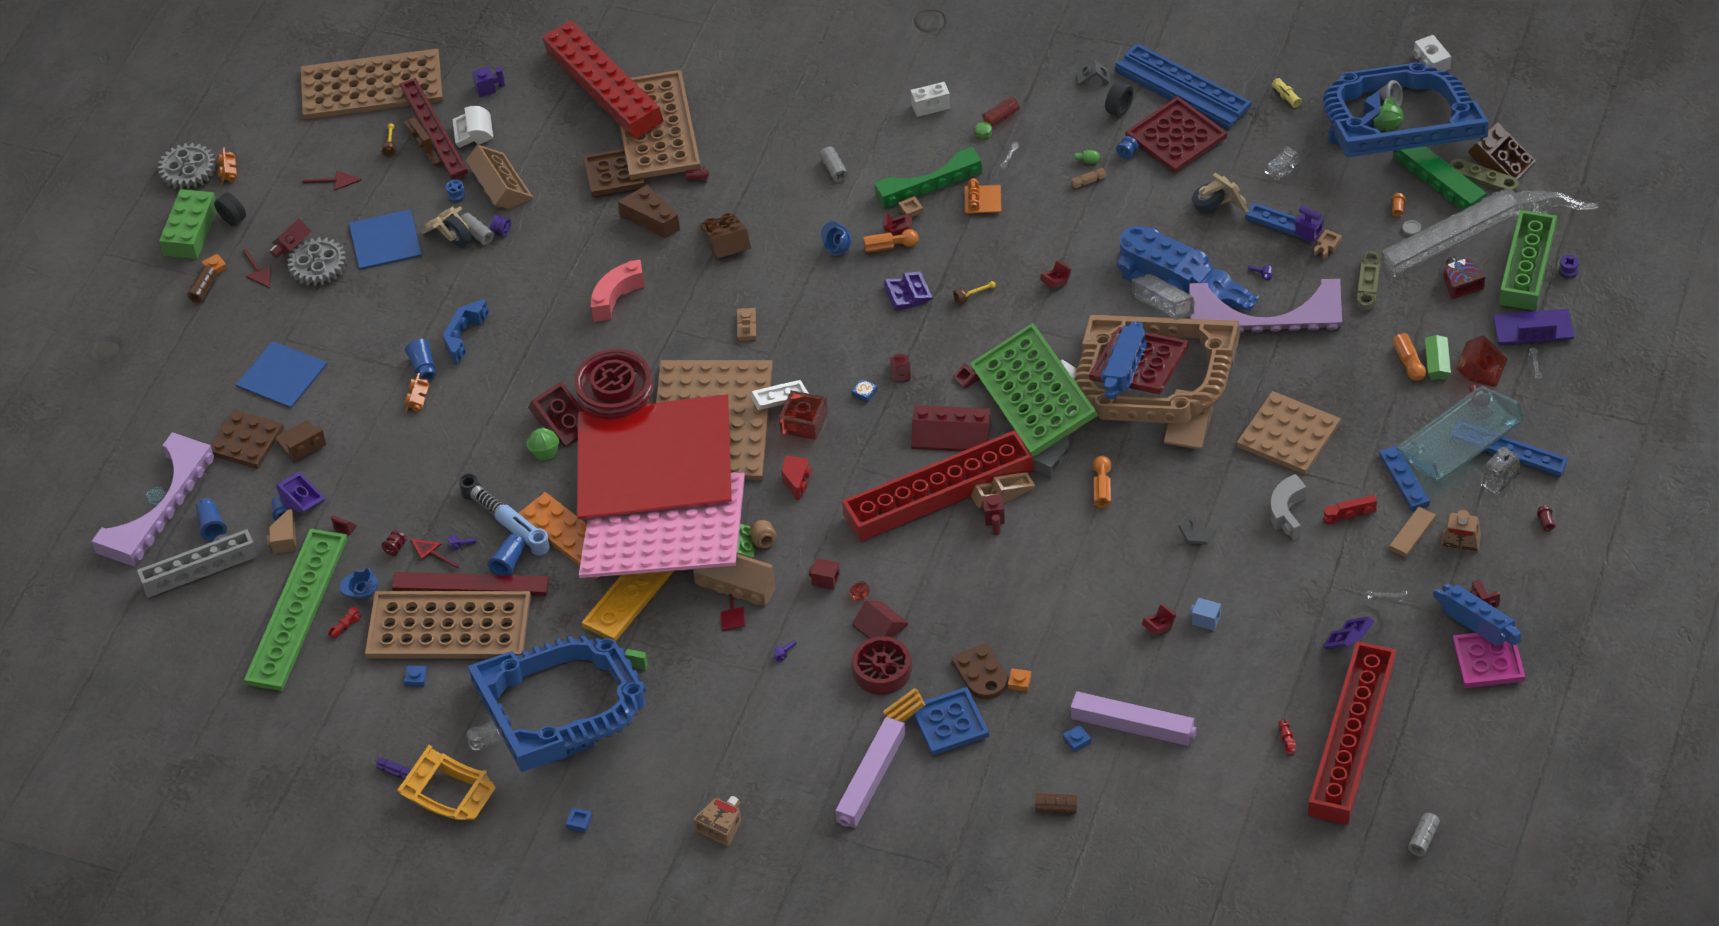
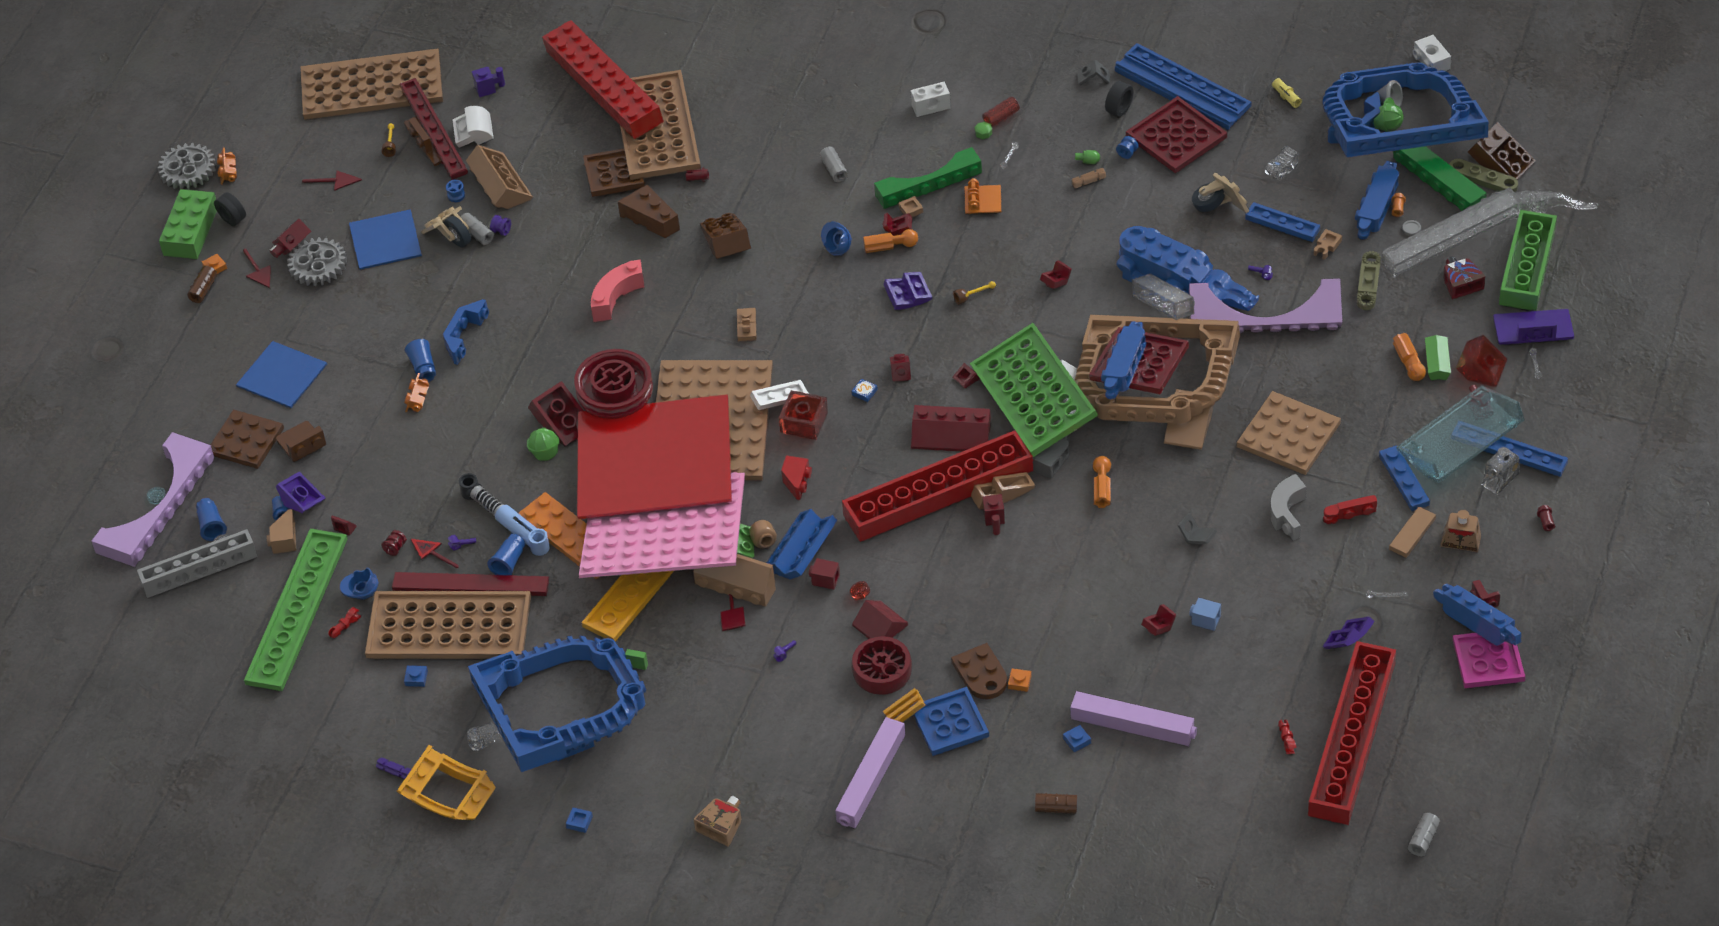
dark purple brick [1294,206,1324,242] -> none
dark purple wheel [1559,255,1579,278] -> none
none -> blue slope [767,509,837,579]
none -> blue hinge [1355,161,1399,240]

